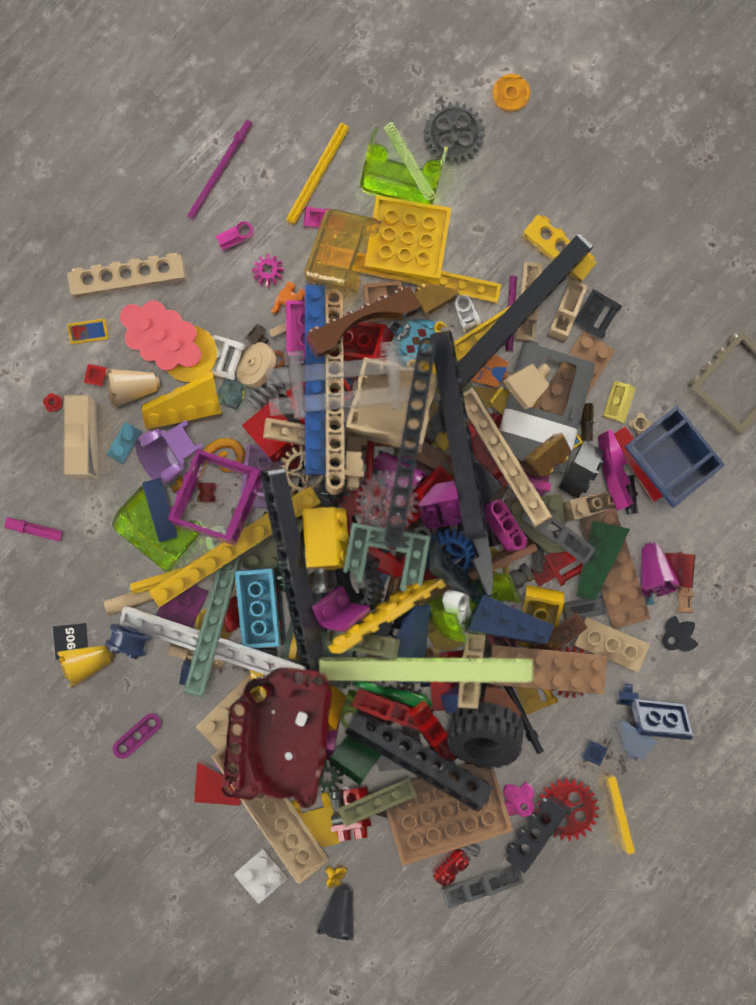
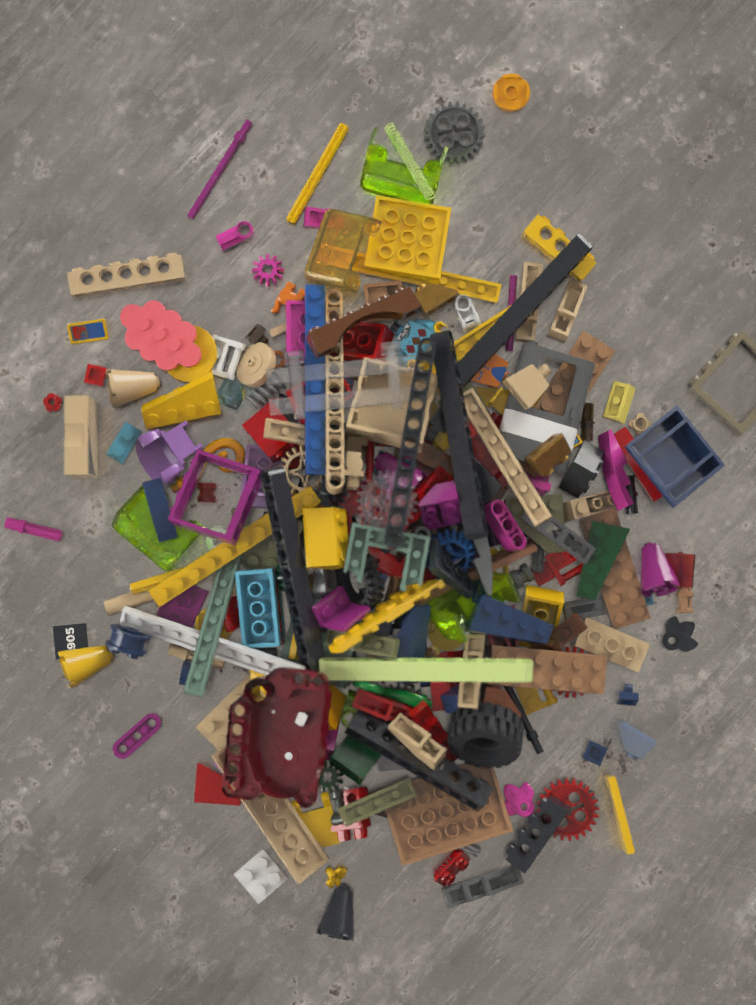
white piece [443,589,471,628] -> none
black plate [574,289,622,339] -> none
tile [631,699,693,740] -> none
none -> tan slope [388,713,447,770]

